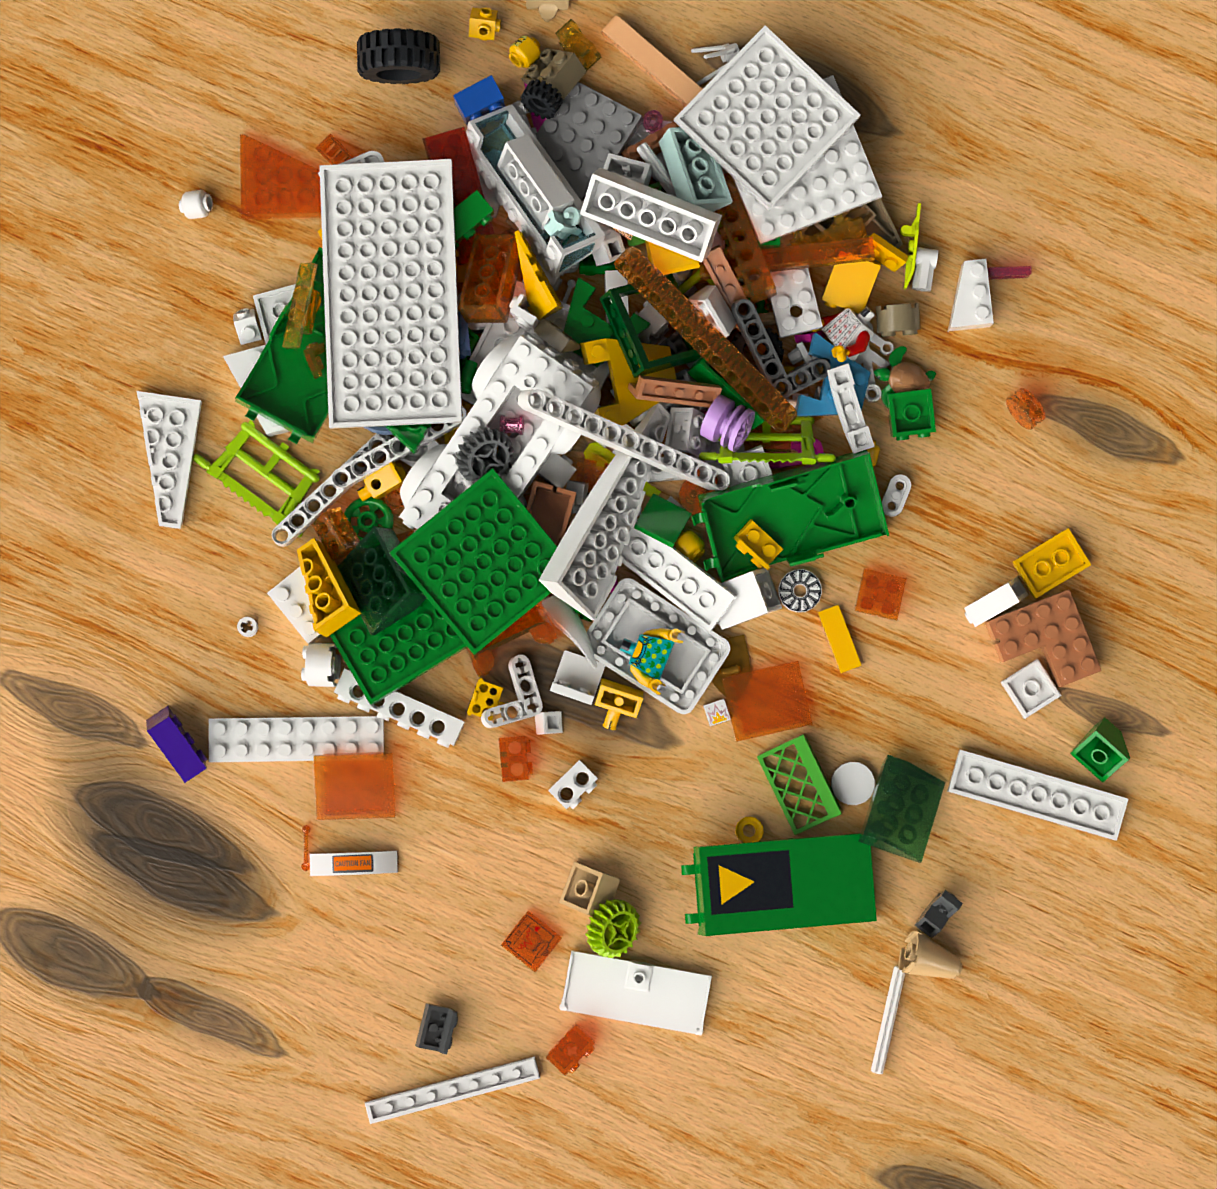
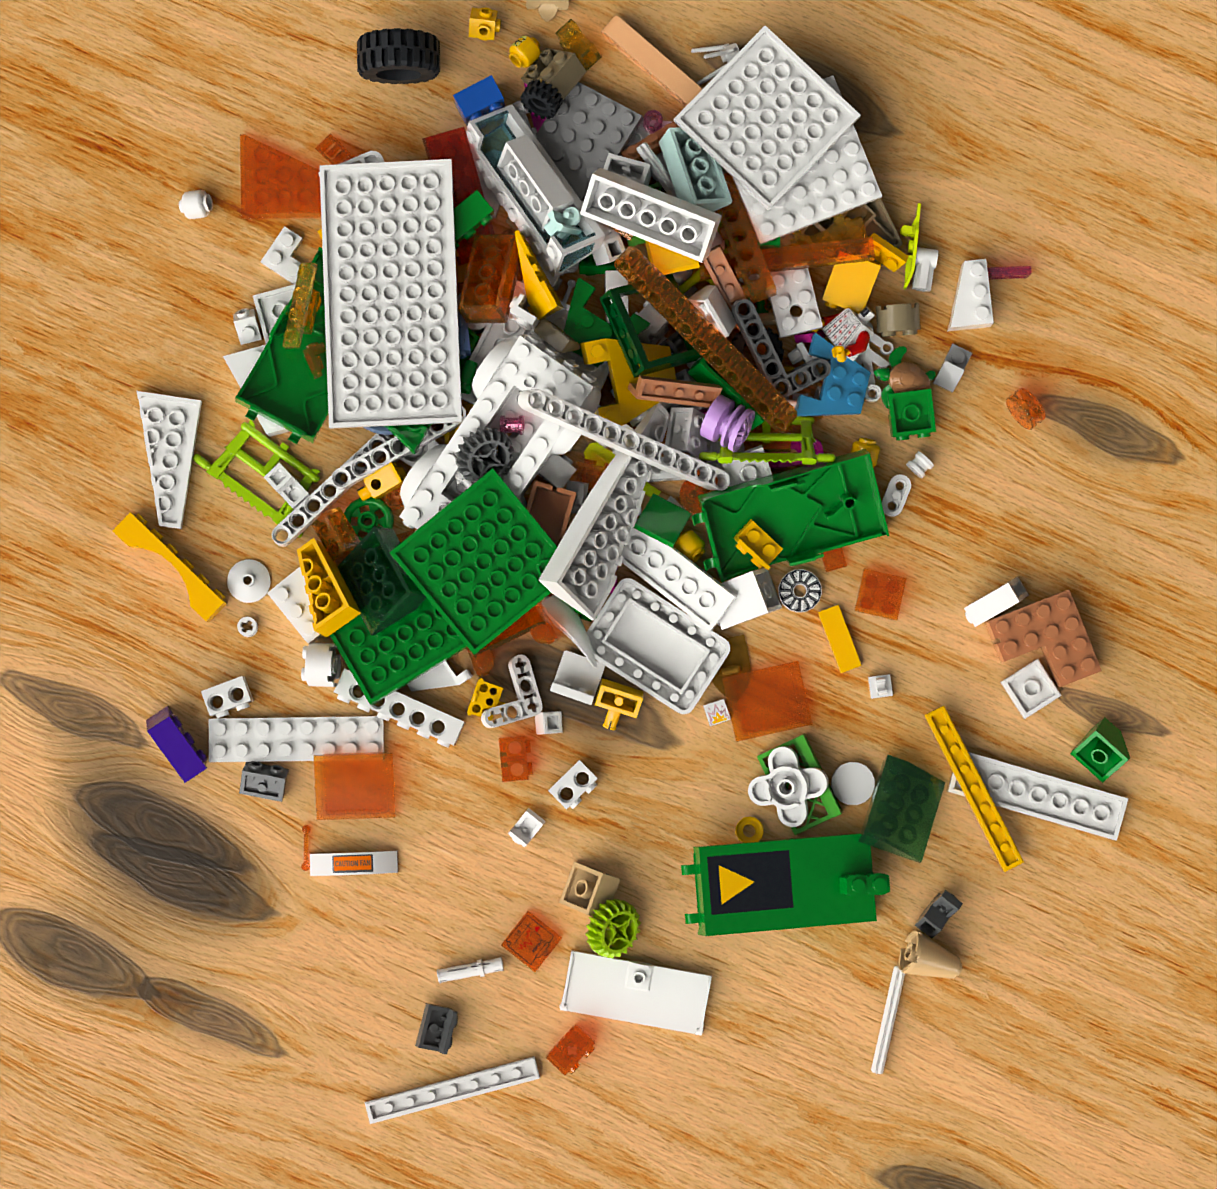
torso [620,628,685,695] -> none
white slope [827,363,875,454] -> none
yellow plate [1012,528,1091,599] -> none
none -> yellow arch [112,512,227,622]
none -> white brick [201,676,254,719]
none -> white dish [227,559,271,603]
none -> bracket [239,761,289,802]
none -> white plate [260,226,308,285]
none -> white slope [264,462,310,509]
none -> white flag [407,660,473,691]
none -> white pin [437,957,504,983]
none -> white bracket [508,808,546,847]
none -> white plant [748,746,828,827]
none -> clear orange tile [820,547,847,572]
none -> green brick [839,872,890,896]
none -> white tile [868,674,893,699]
none -> white wheel [906,451,934,479]
none -> yellow tile [924,705,1024,872]
none -> light grey slope [933,344,972,393]

